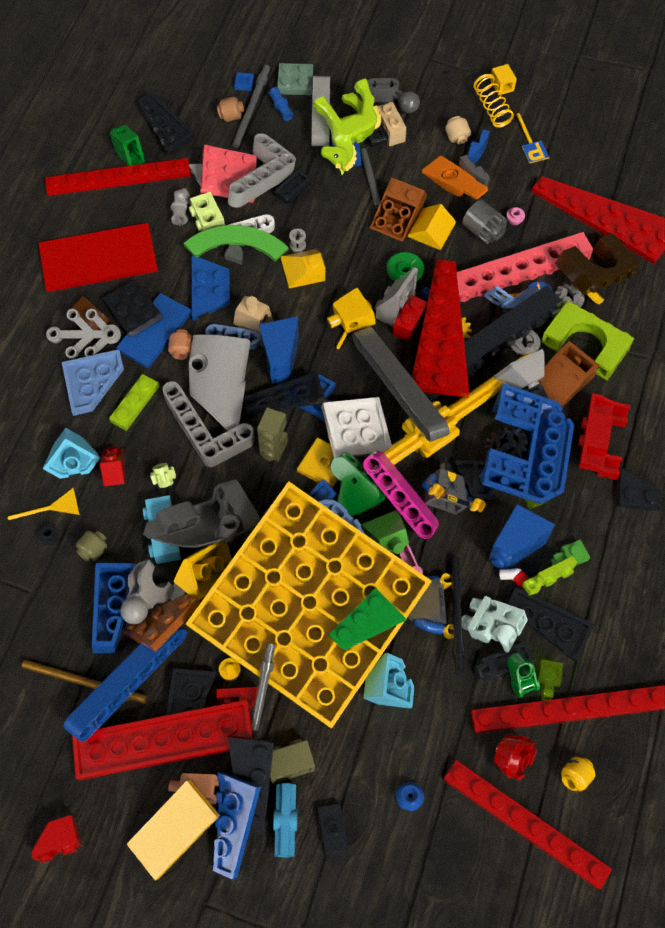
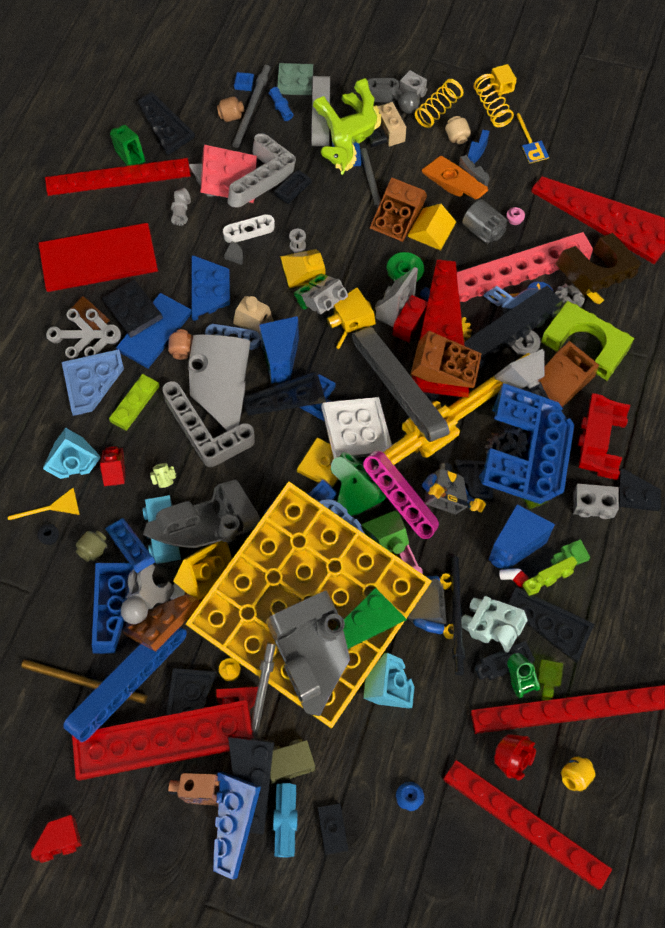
yellow tile [127,780,220,880] -> none
bright green tile [184,225,289,262] -> none
yellowish green brick [189,192,225,231] -> none
olive arch [257,408,288,462] -> none
none -> blue tile [105,518,155,573]
none -> dark grey panel [266,590,350,716]
none -> light grey hips [294,273,348,314]
none -> light grey brick [399,70,427,98]
none -> dark orange slope [411,331,482,388]
none -> yellow piece [415,79,463,128]
none -> light grey brick [573,484,619,519]

